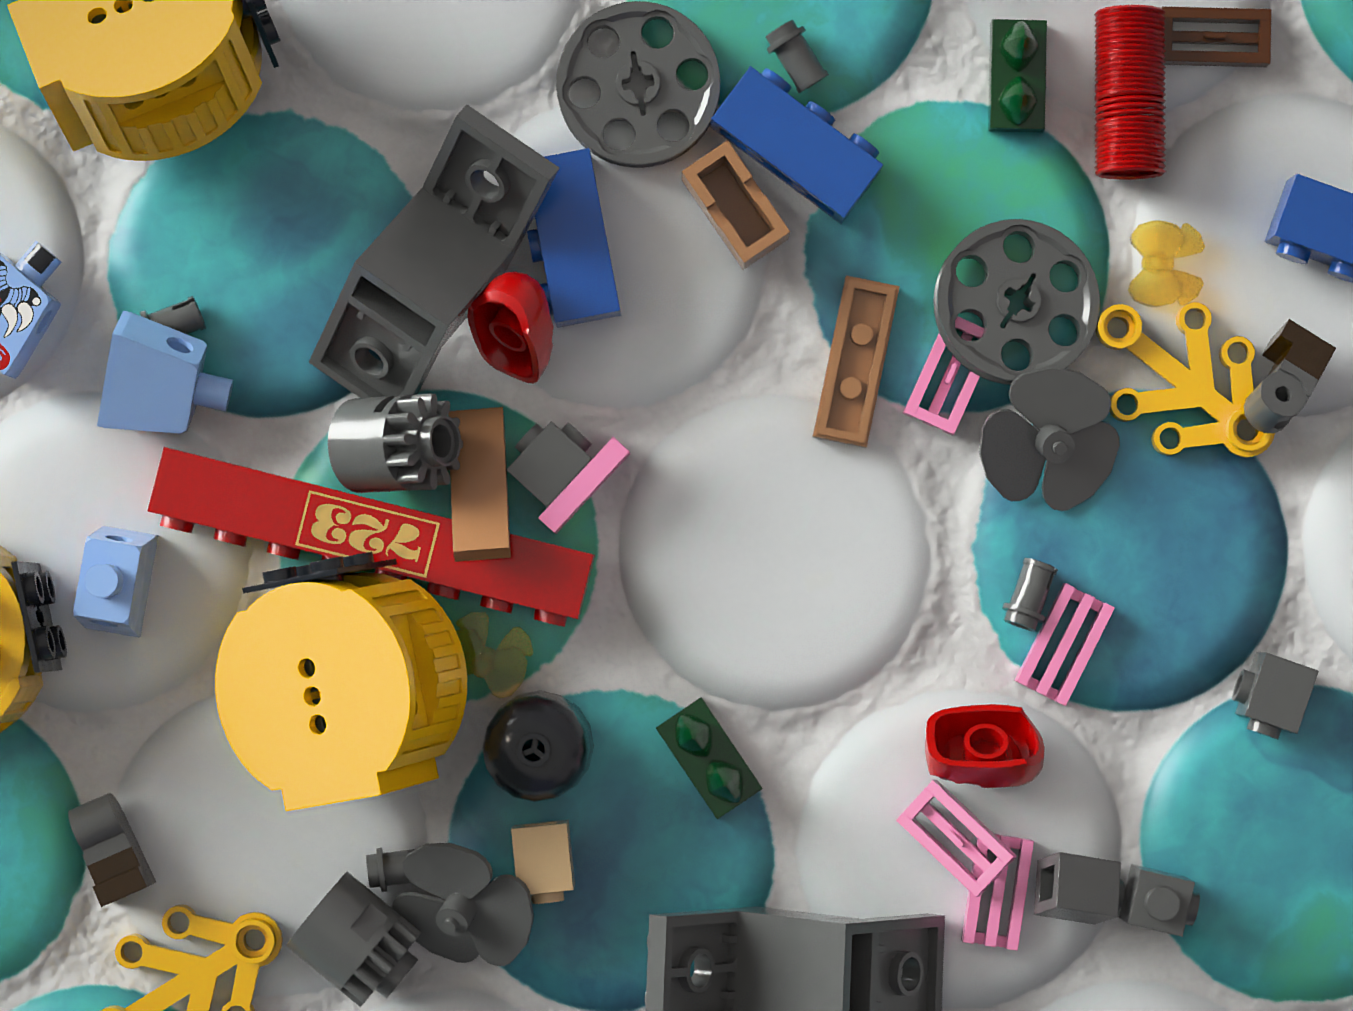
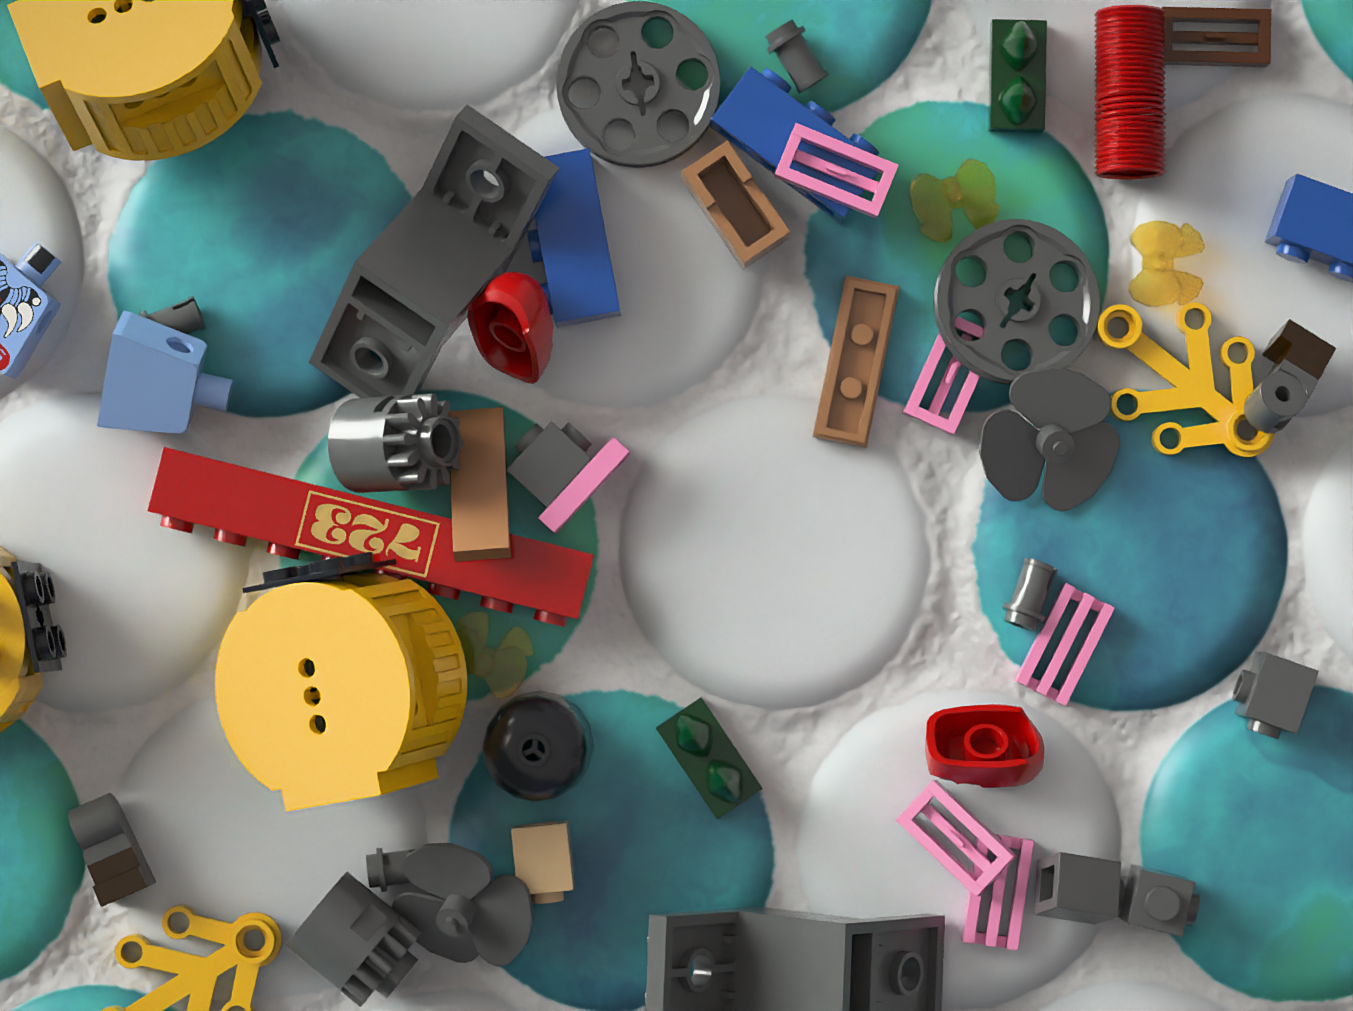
light blue torso [73,526,159,638] -> none
none -> bright pink tile [774,123,899,219]
none -> clear yellow piece [910,158,1000,242]

